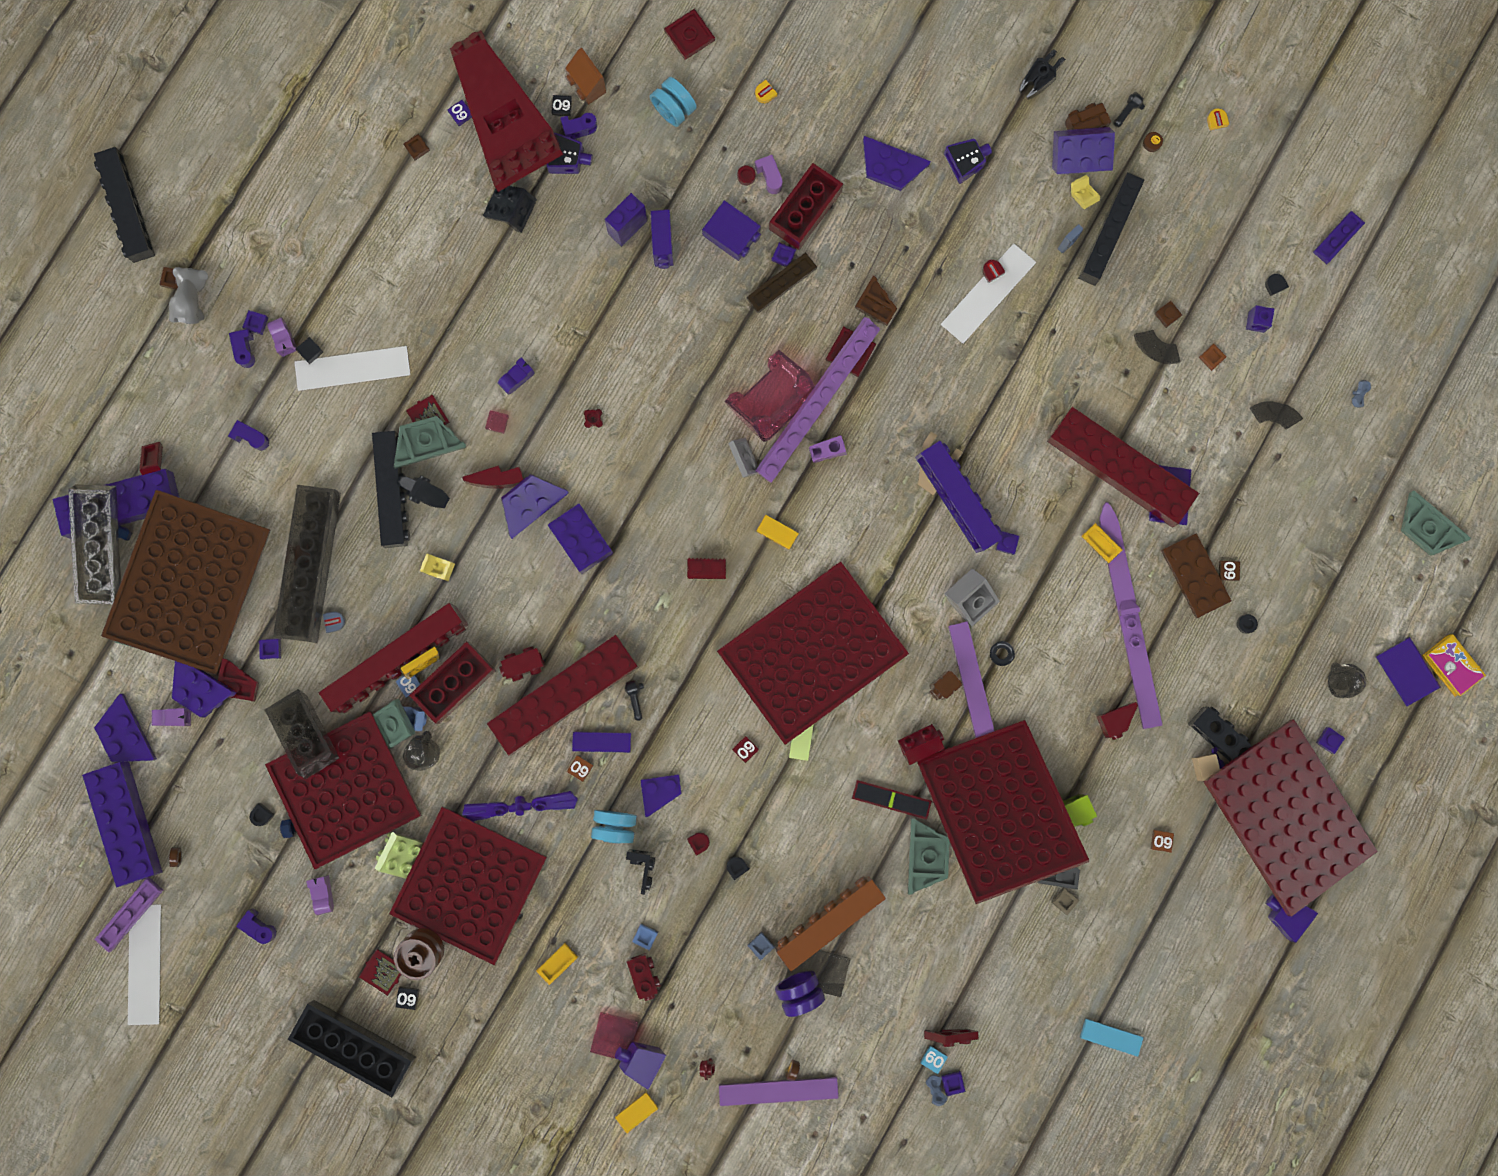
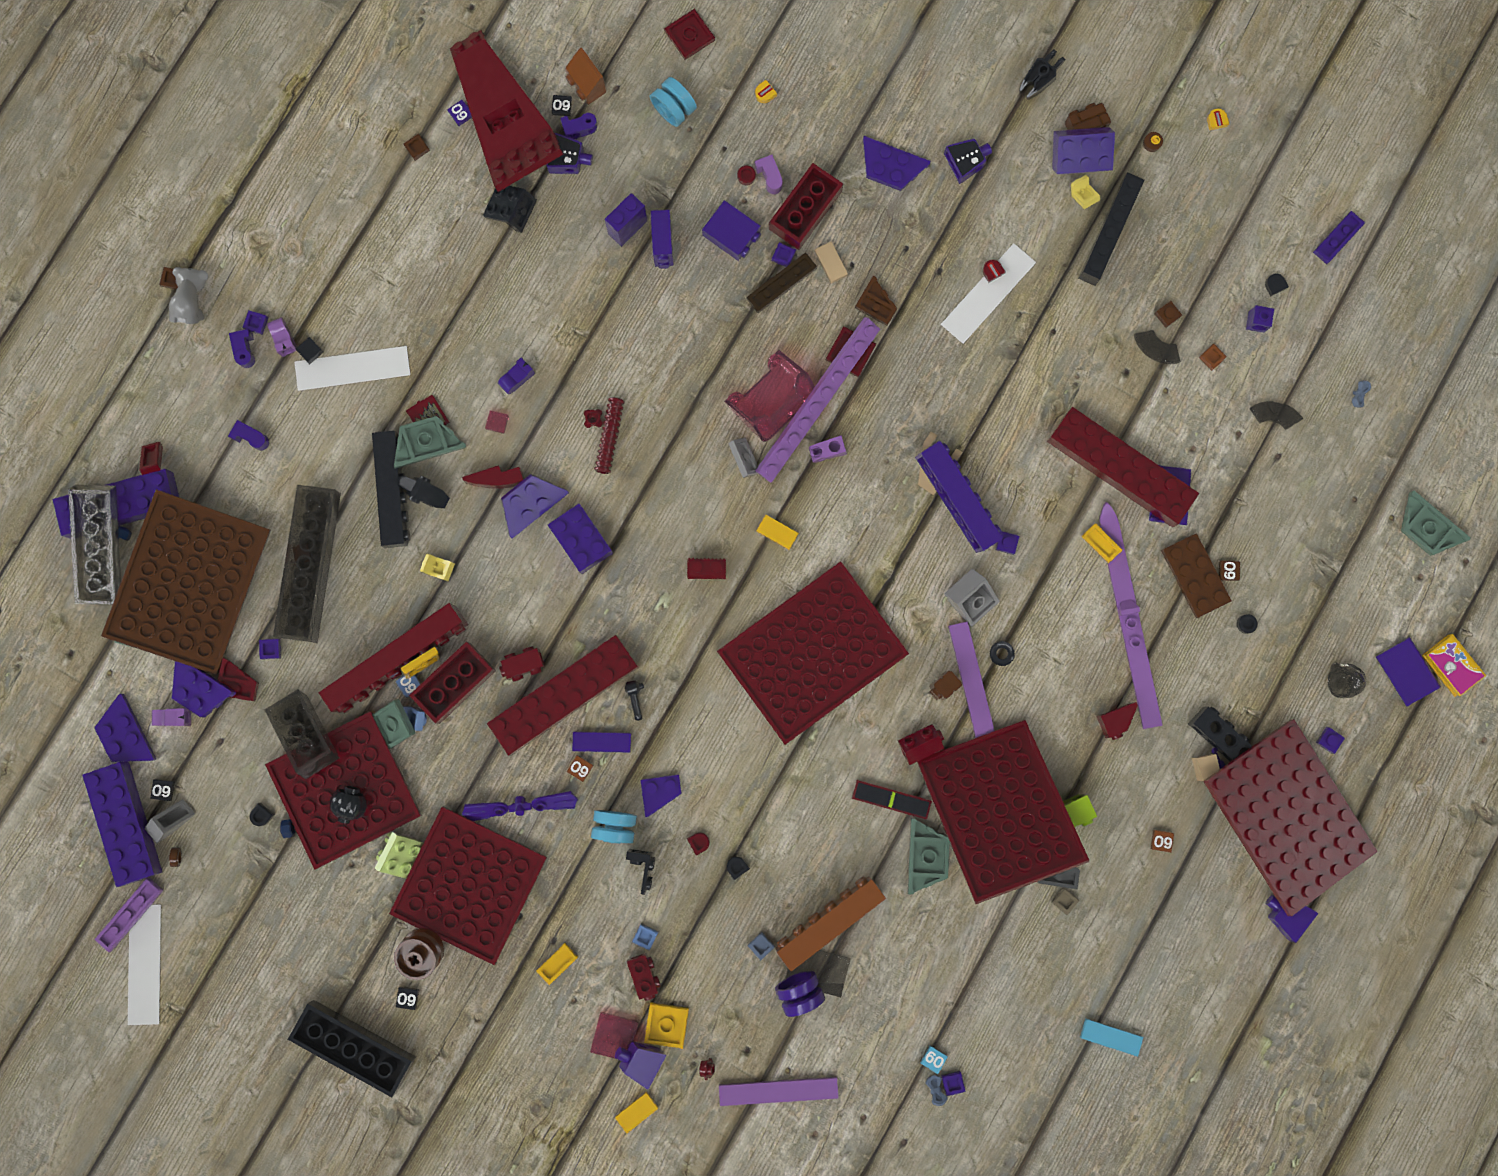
black brick [94,147,155,263] -> none
dark purple leg [236,908,277,944] -> none
medium lavender leg [306,875,334,915] -> none
sand blue tile [323,612,345,633] -> none
piece [359,949,401,996] -> none
clear smoke piece [403,731,440,771] -> none
dark red tile [732,736,759,763] -> none
reddish brown tile [786,1059,800,1081] -> none
yellowish green tile [789,724,814,761] -> none
dark red wing [924,1029,979,1047] -> none
sand blue tile [1058,224,1083,253] -> none
black piece [1113,92,1145,128] -> none
none -> light grey slope [145,799,195,843]
none -> black tile [150,779,175,801]
none -> black plant [329,786,367,824]
none -> dark red piece [594,397,625,474]
none -> yellow tile [644,1002,689,1049]
none -> tan tile [814,241,848,284]

